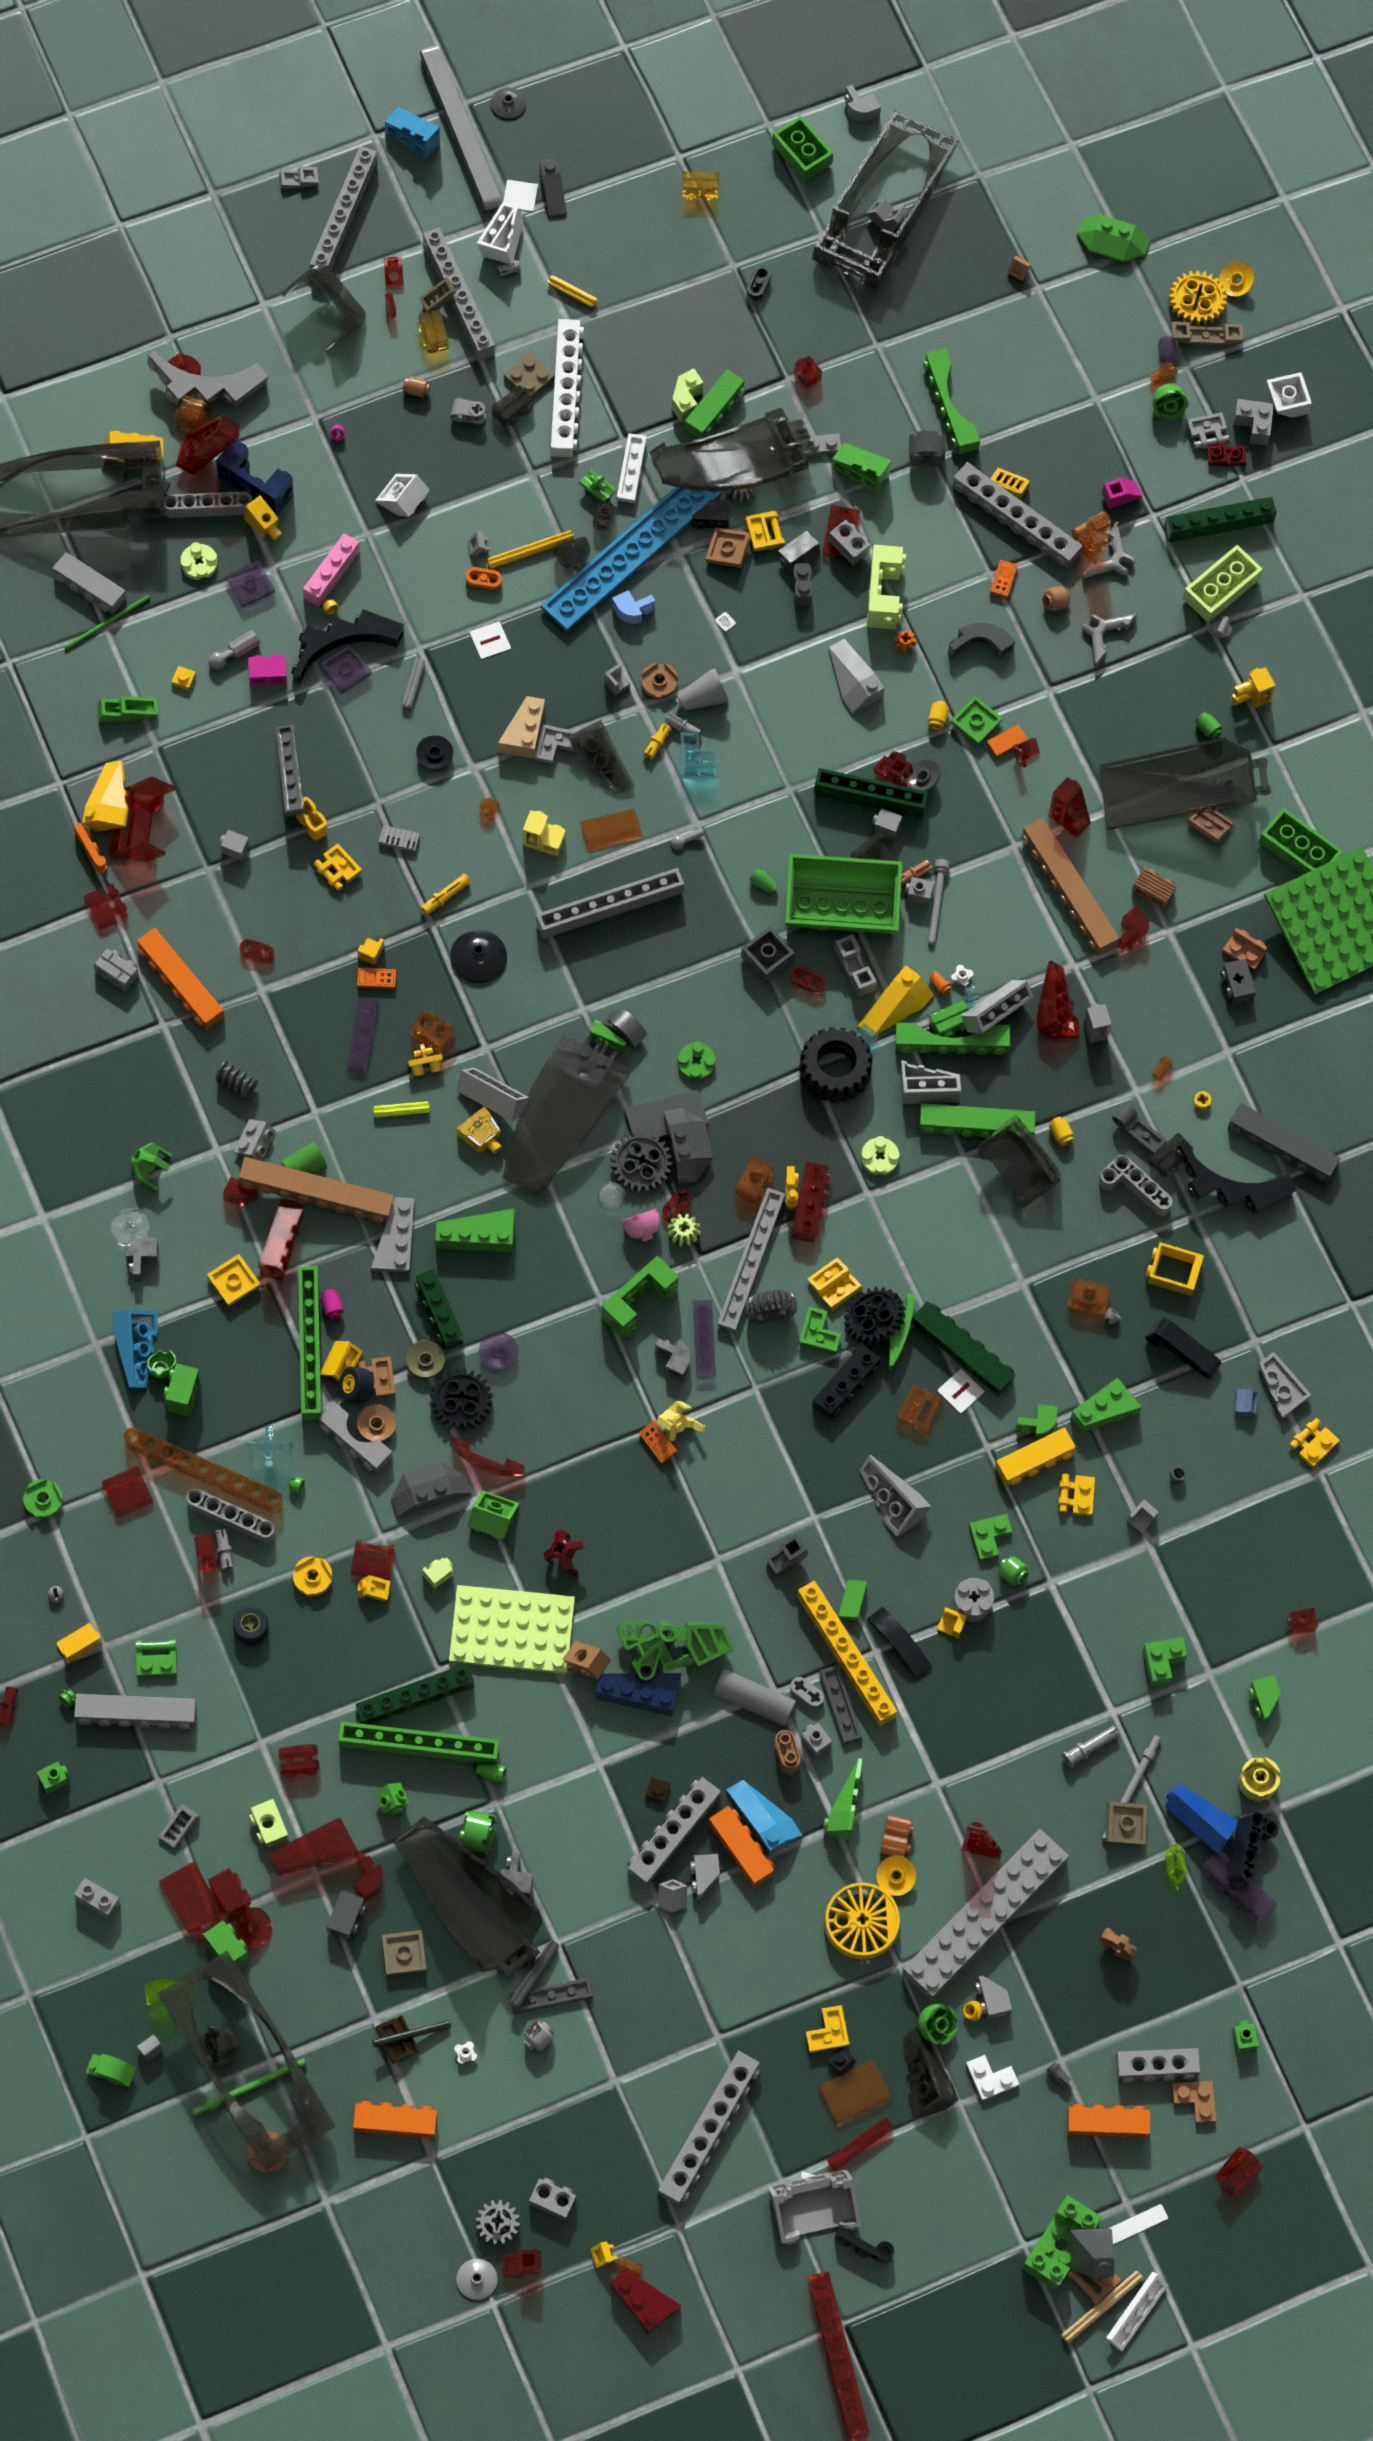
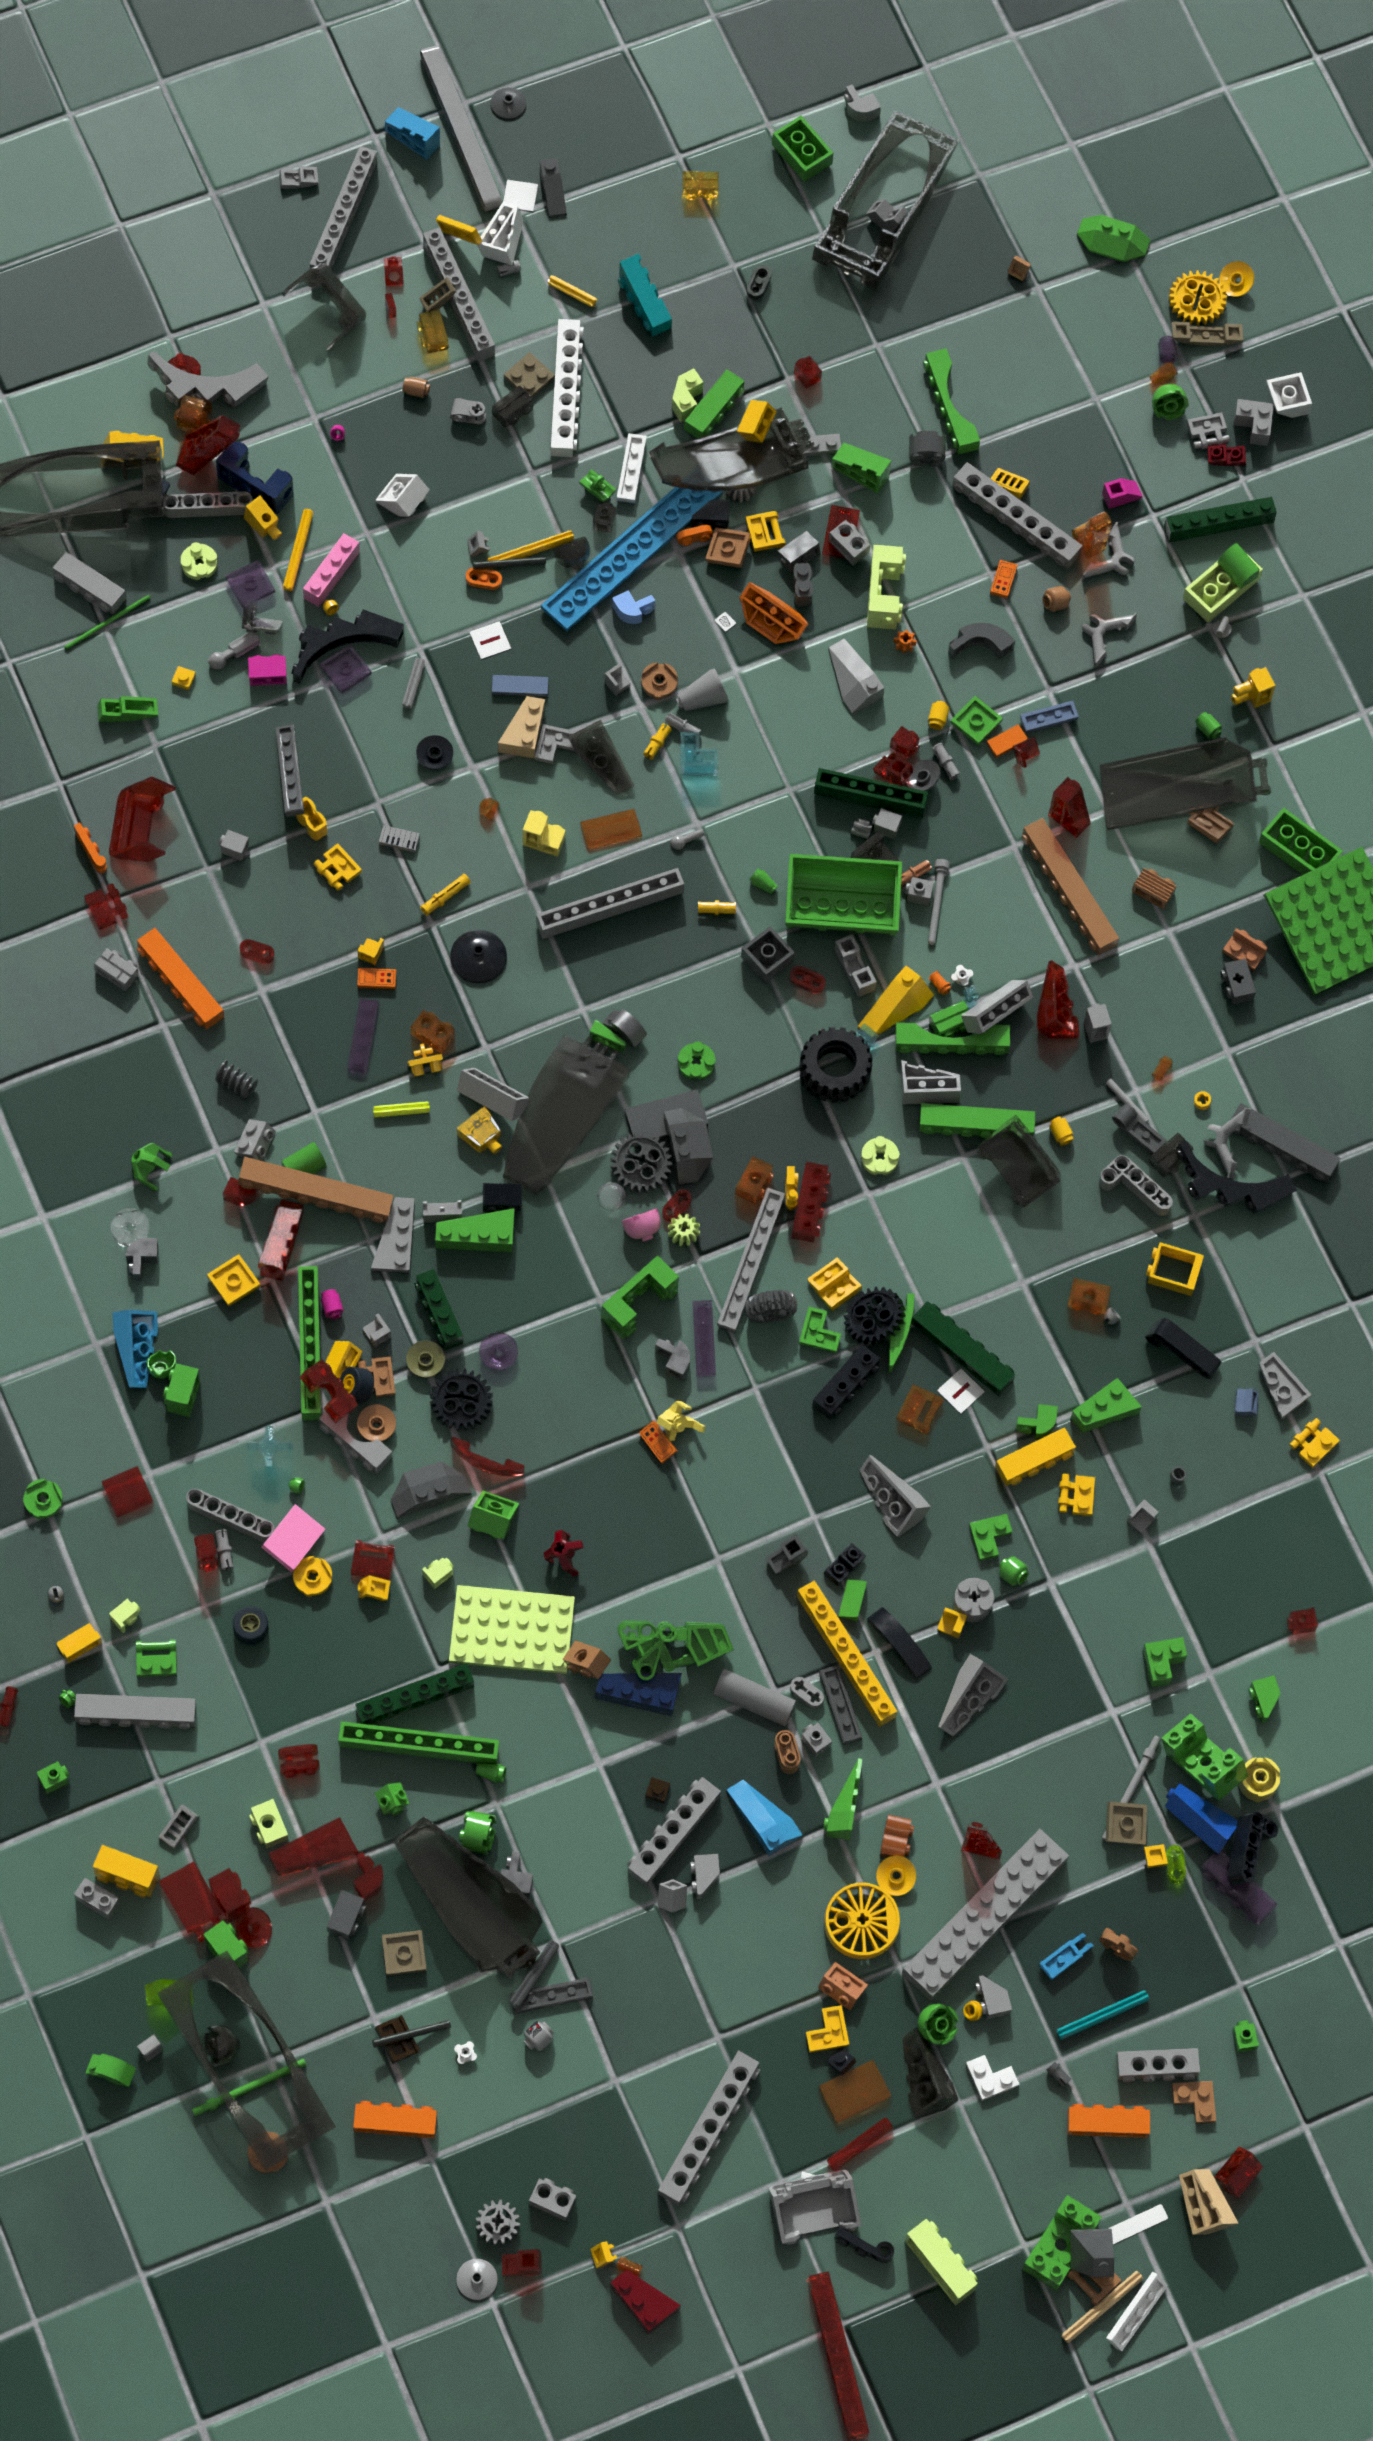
yellow wedge [82,761,128,832] -> none
clear orange beam [124,1427,283,1513] -> none
orange brick [708,1806,775,1888] -> none
light grey pin [1062,1726,1119,1768] -> none
clear red brick [1118,906,1149,951] -> none
none -> yellow brick [93,1845,160,1898]
none -> yellowish green brick [109,1598,141,1633]
none -> clear smoke bracket [242,598,283,635]
none -> bright pink tile [261,1504,325,1572]
none -> yellow axle [283,509,313,592]
none -> clear red arch [300,1359,358,1424]
none -> light grey panel [363,1314,391,1347]
none -> light grey hinge [423,1200,462,1223]
none -> yellow tile [436,215,482,245]
none -> pearl dark grey bar [473,557,546,569]
none -> black brick [483,1183,522,1214]
none -> sand blue tile [492,675,548,697]
none -> teal wedge [618,253,672,337]
none -> orange plate [676,525,713,546]
none -> yellow pin [698,900,736,915]
none -> yellow brick [737,400,777,443]
none -> orange wedge [739,582,808,644]
none -> nougat bracket [818,1962,868,2010]
none -> black slope [823,1543,866,1586]
none -> light grey plate [850,819,872,839]
none -> clear red brick [890,726,920,759]
none -> yellowish green brick [905,2219,978,2306]
none -> light grey pin [932,743,960,780]
none -> light grey wedge [938,1654,1008,1736]
none -> sand blue plate [1020,701,1079,734]
none -> dark azure hinge [1039,1933,1094,1981]
none -> teal axle [1057,1990,1149,2040]
none -> light grey bar [1106,1079,1149,1123]
none -> yellow tile [1144,1844,1168,1868]
none -> bright green plate [1161,1713,1248,1801]
none -> tan wedge [1179,2169,1239,2235]
none -> light grey piece [1204,1107,1251,1178]
none -> bright green brick [1217,543,1260,589]

